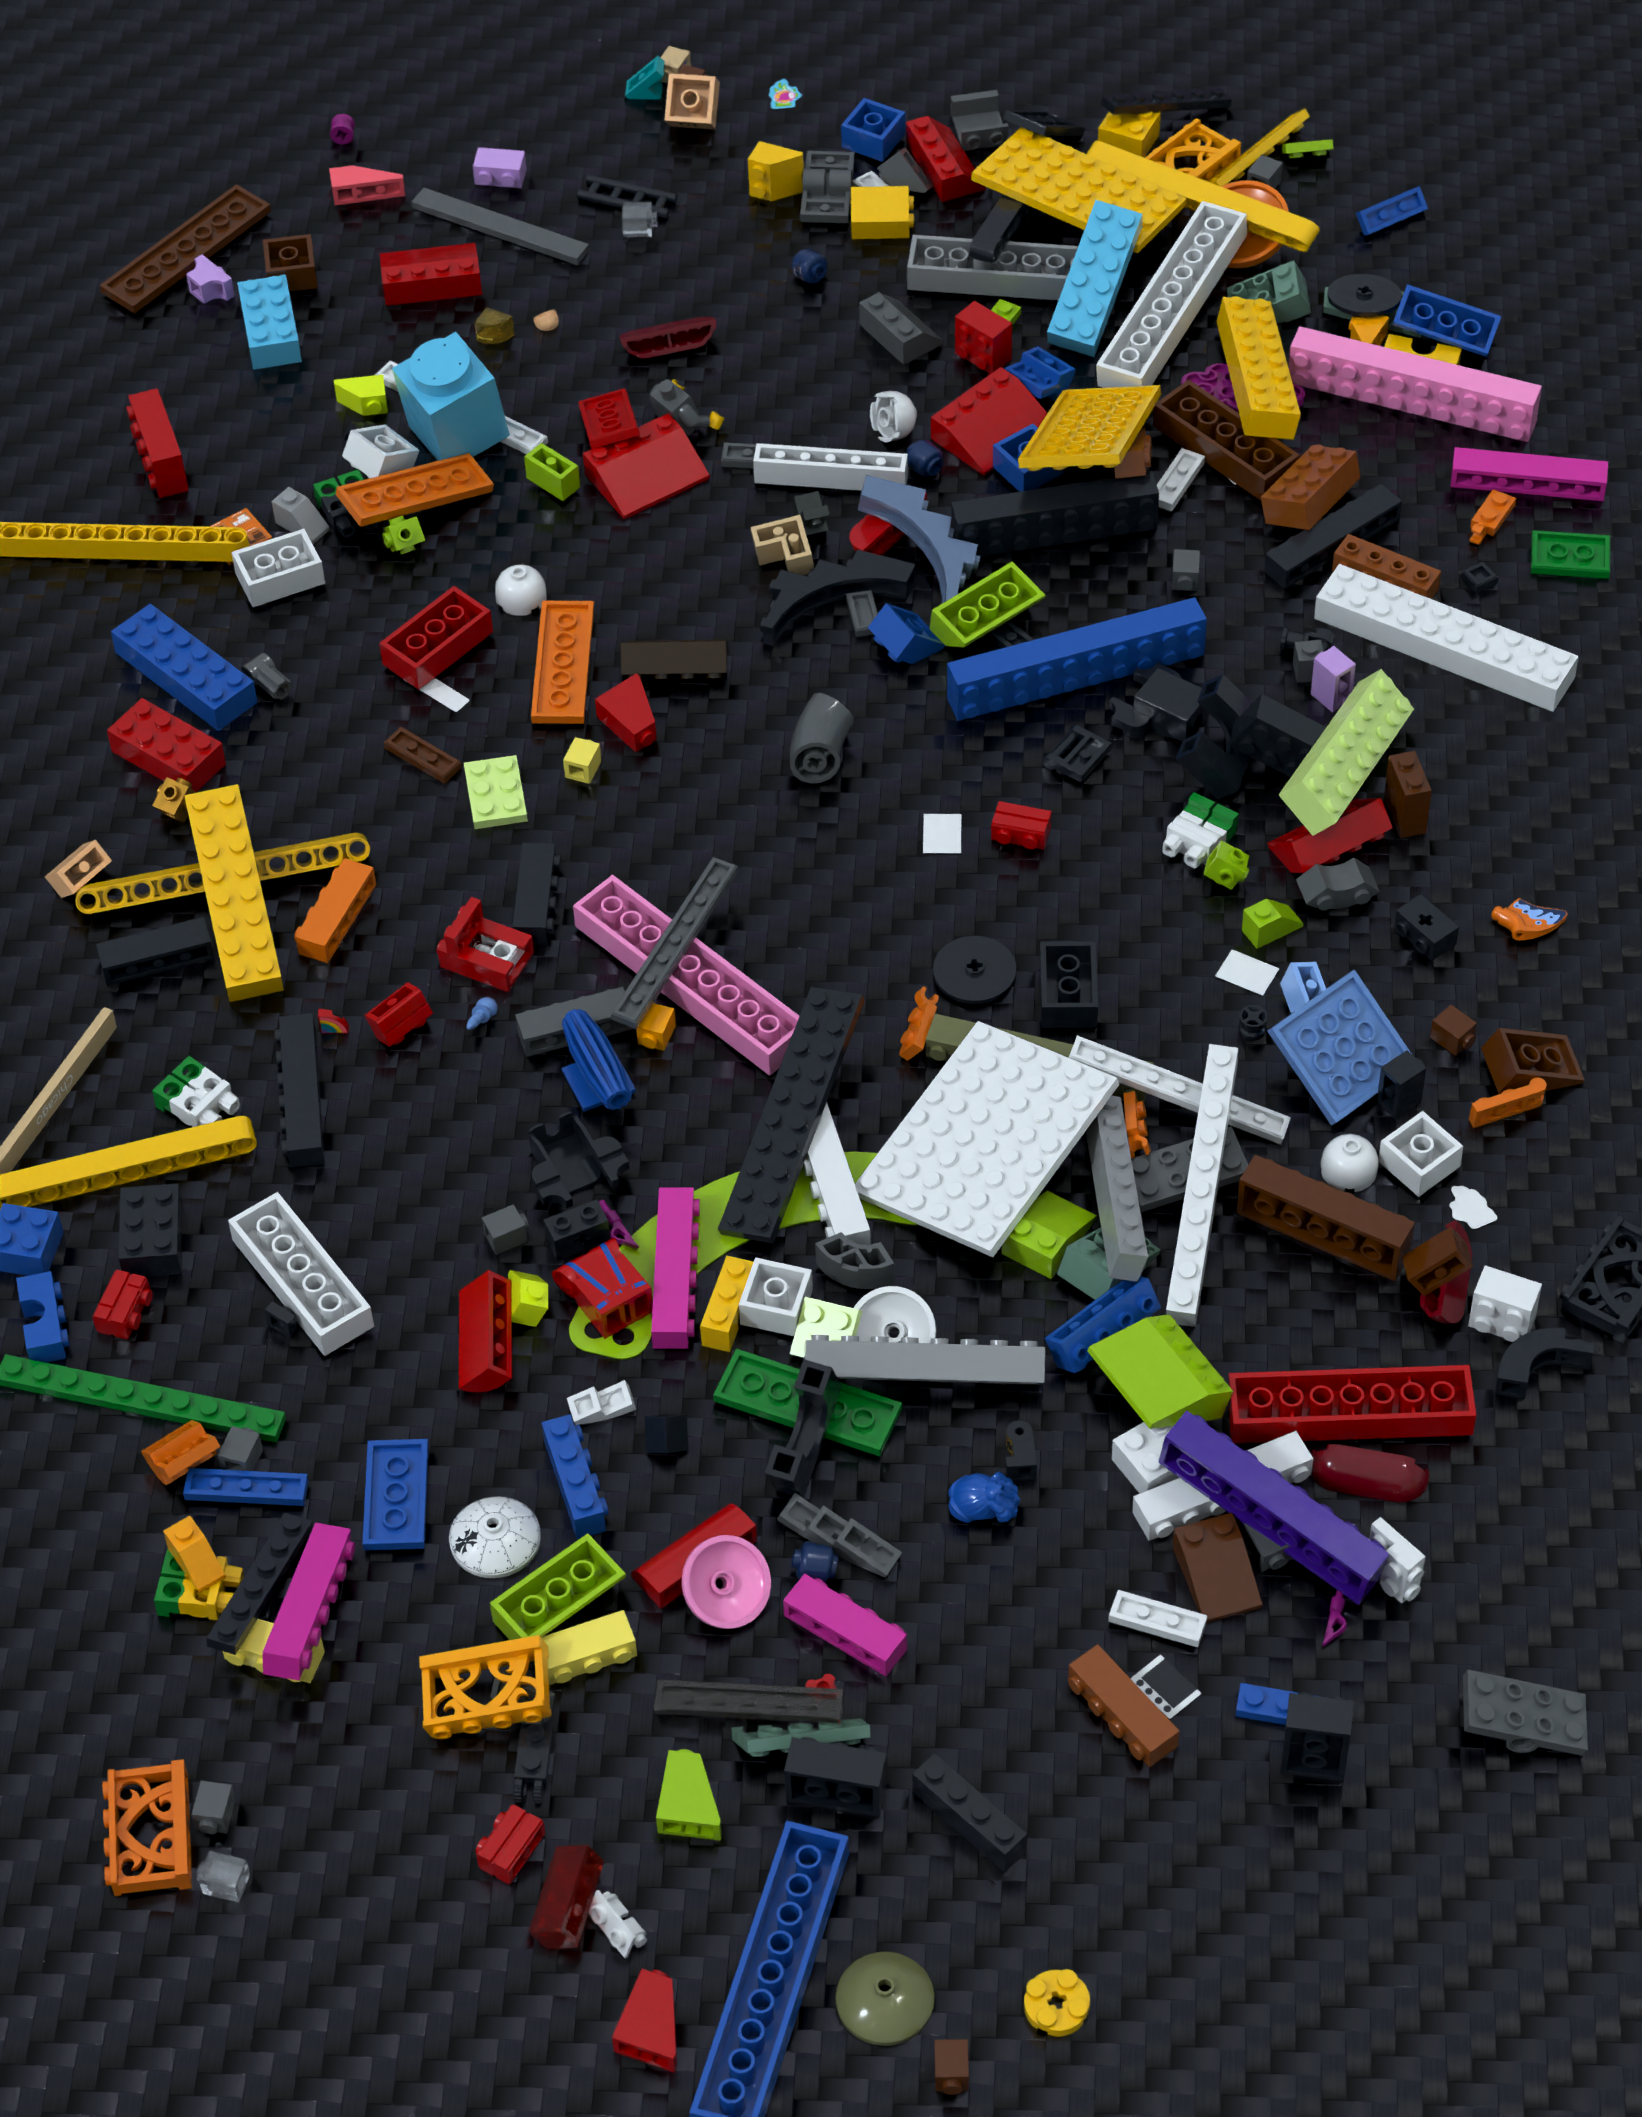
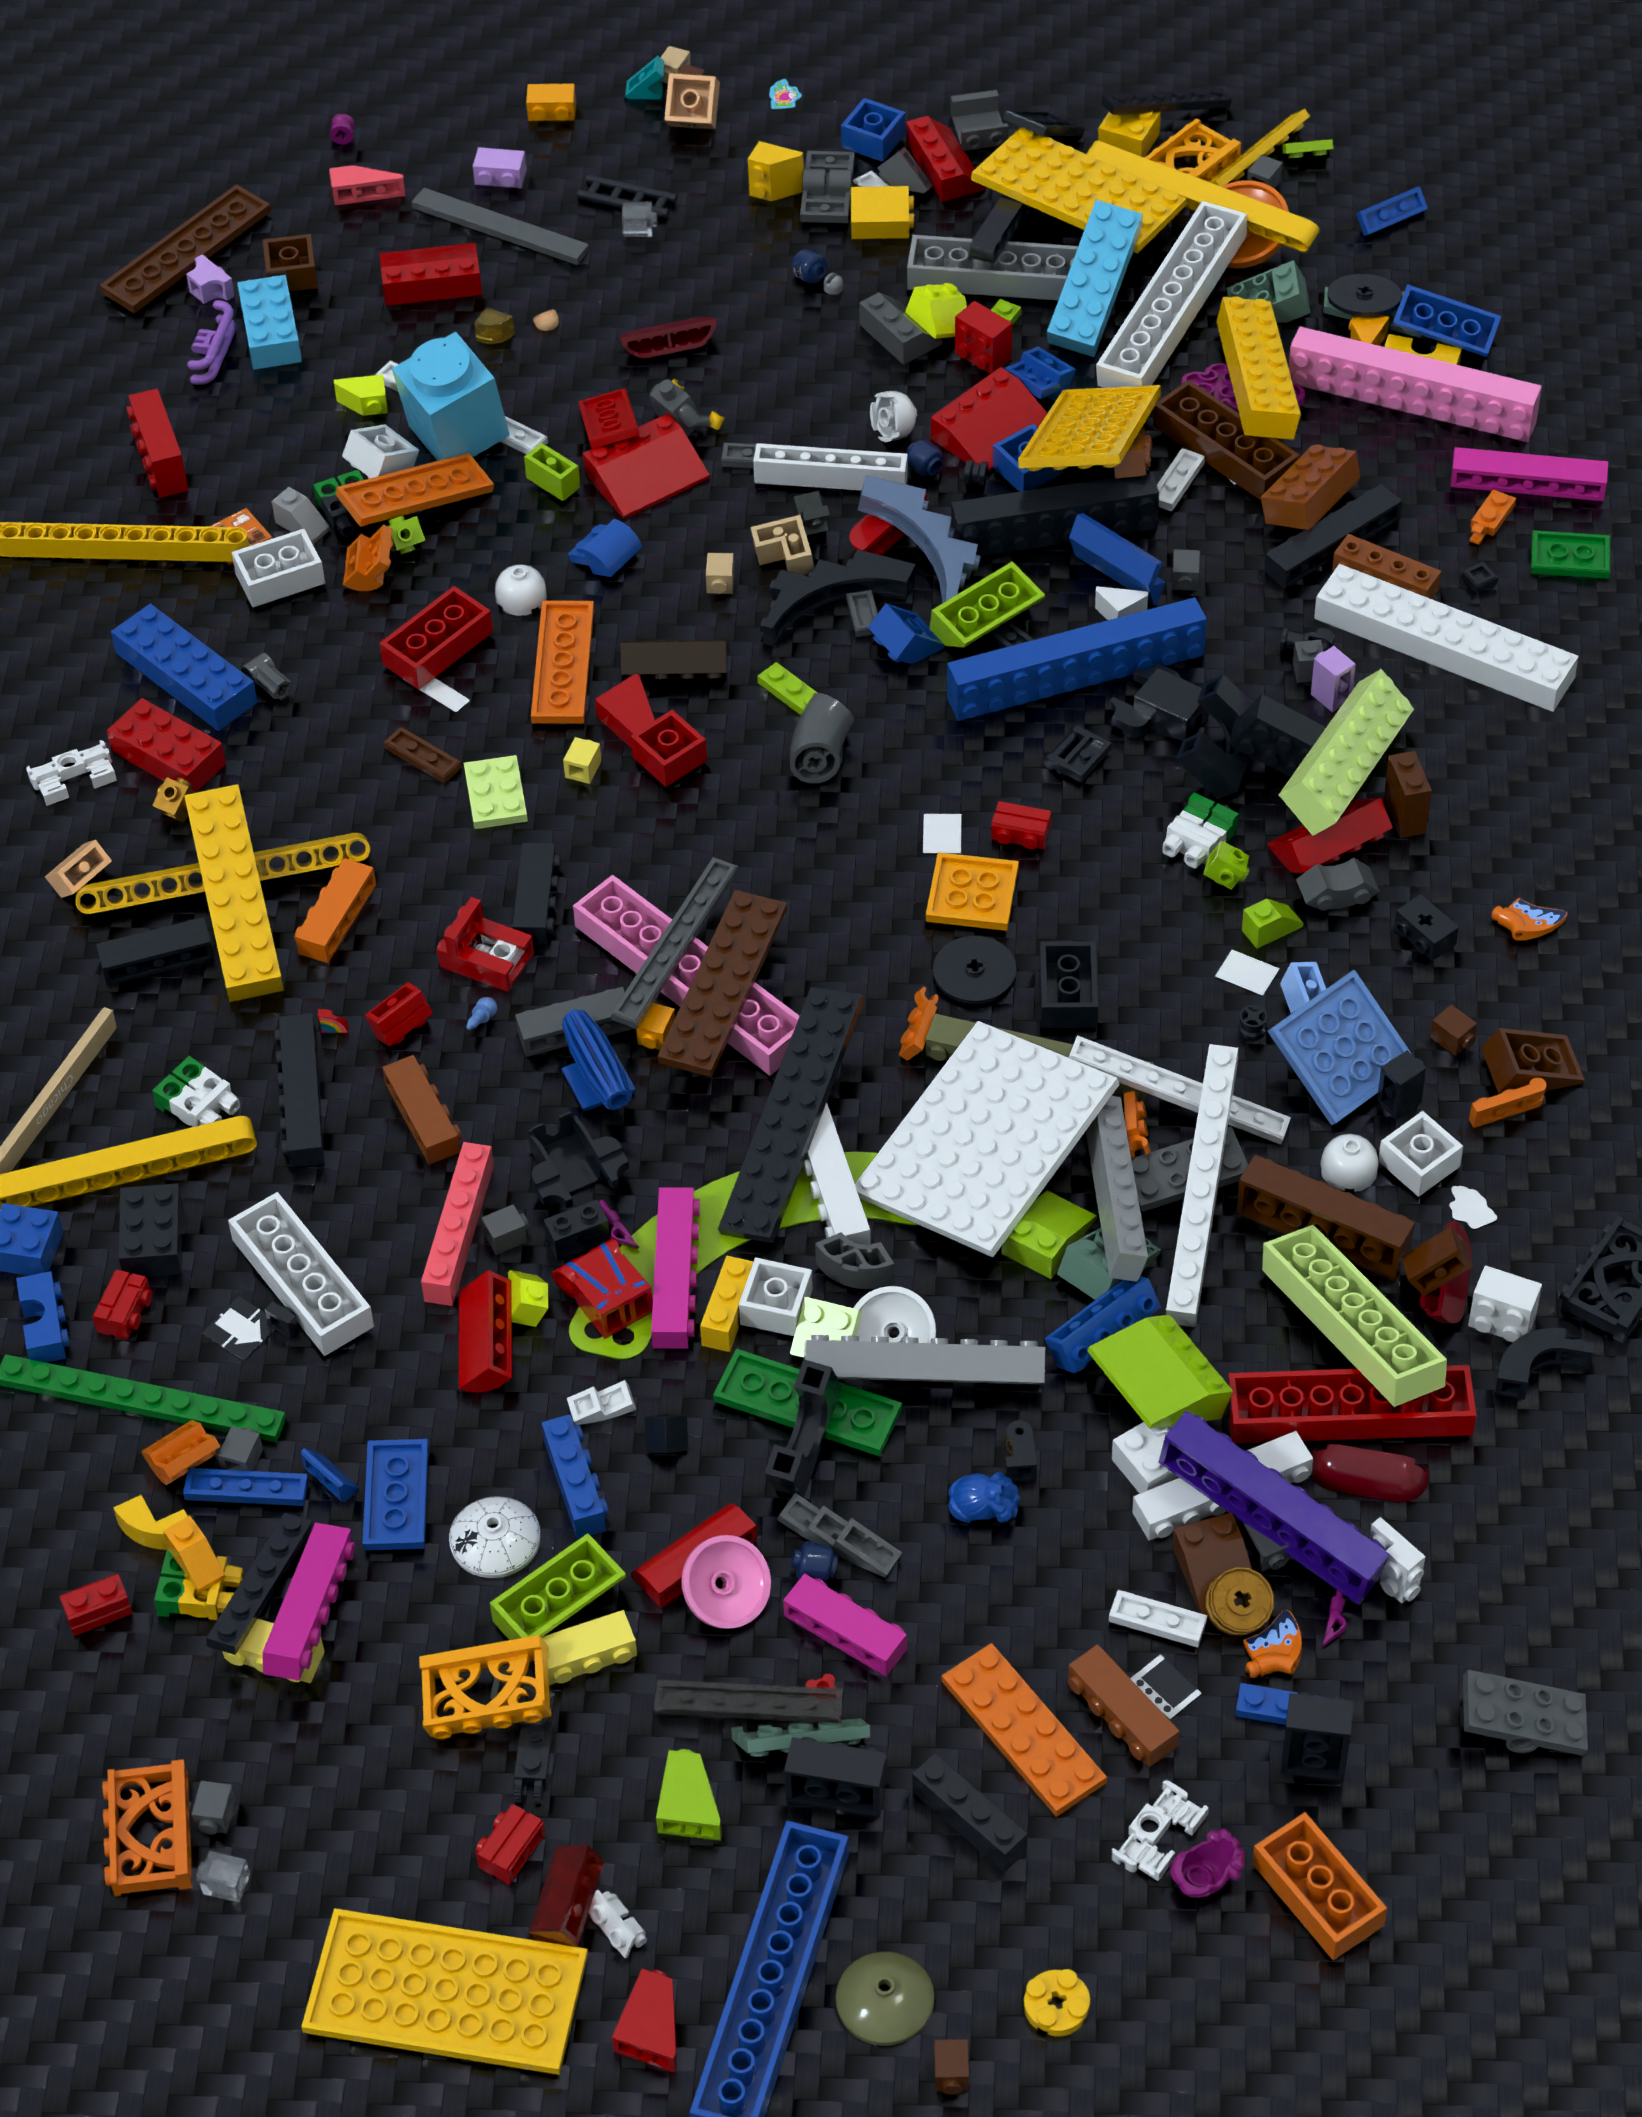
none -> white piece [26,740,117,806]
none -> red brick [59,1573,132,1636]
none -> yellow brick [113,1495,188,1550]
none -> medium lavender piece [187,300,236,385]
none -> sticker [202,1296,274,1361]
none -> blue slope [301,1448,359,1502]
none -> yellow plate [301,1908,588,2075]
none -> orange brick [343,525,393,591]
none -> dark orange brick [382,1055,462,1165]
none -> coral brick [421,1142,494,1306]
none -> light orange brick [526,84,576,121]
none -> blue brick [568,519,642,577]
none -> red brick [631,710,707,787]
none -> reddish brown plate [658,890,787,1077]
none -> tan brick [706,553,734,594]
none -> lime plate [757,662,817,715]
none -> light grey hinge [824,273,843,295]
none -> neon yellow slope [905,283,967,339]
none -> light orange plate [926,852,1019,931]
none -> orange plate [942,1643,1107,1817]
none -> black wheel [964,459,989,487]
none -> blue slope [1069,513,1165,605]
none -> white slope [1095,586,1148,620]
none -> white piece [1112,1780,1209,1881]
none -> magenta hair [1171,1829,1245,1897]
none -> pearl gold wheel [1205,1567,1274,1636]
none -> orange arm [1243,1610,1302,1678]
none -> orange brick [1252,1812,1387,1960]
none -> yellowish green brick [1262,1225,1447,1407]

